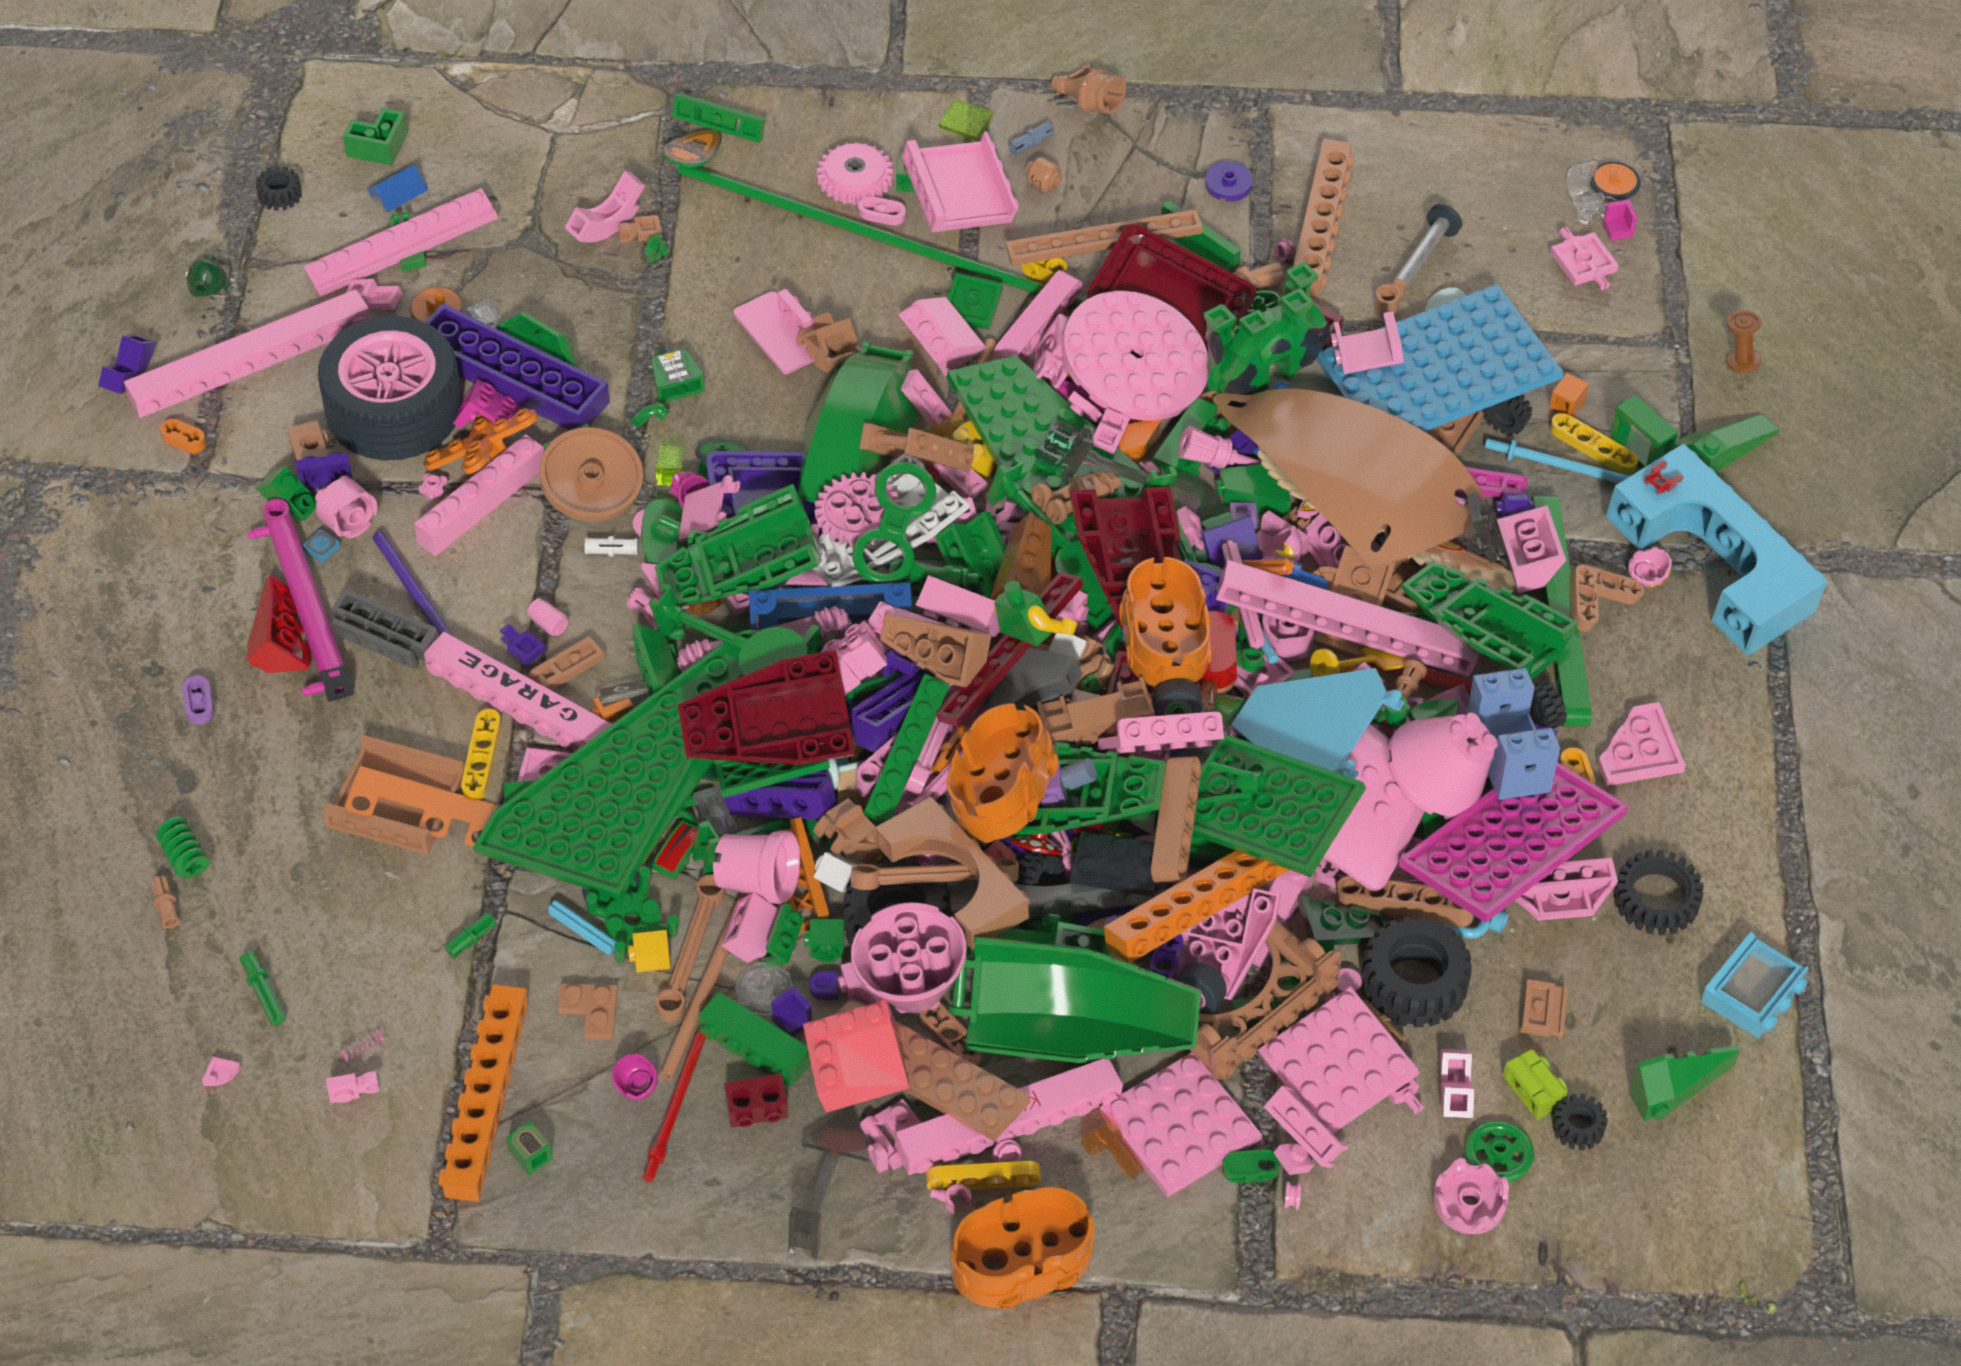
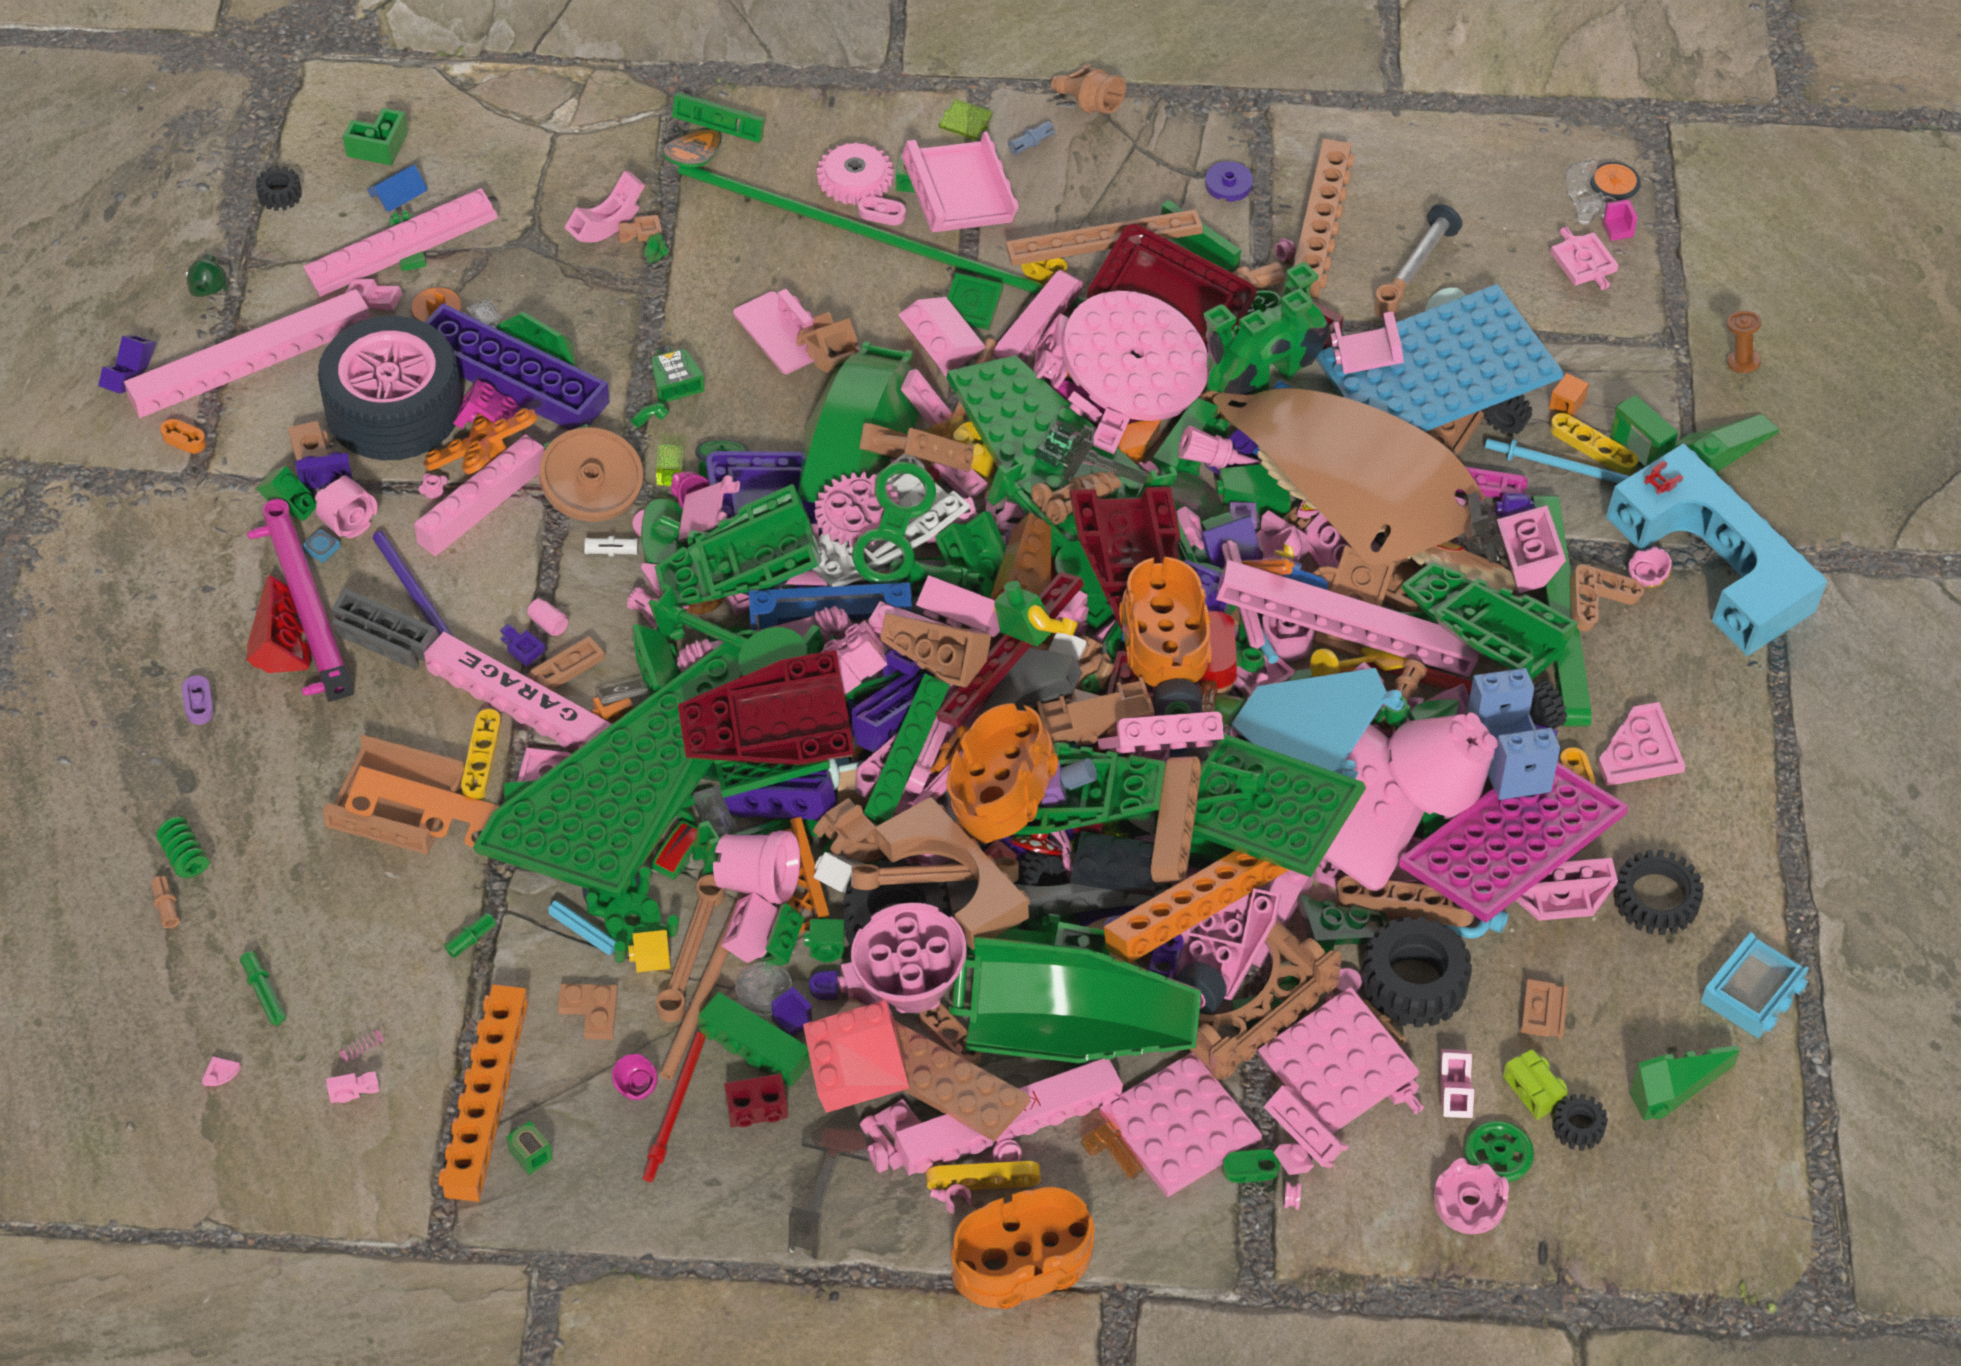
nougat head [1025,157,1062,193] -> none

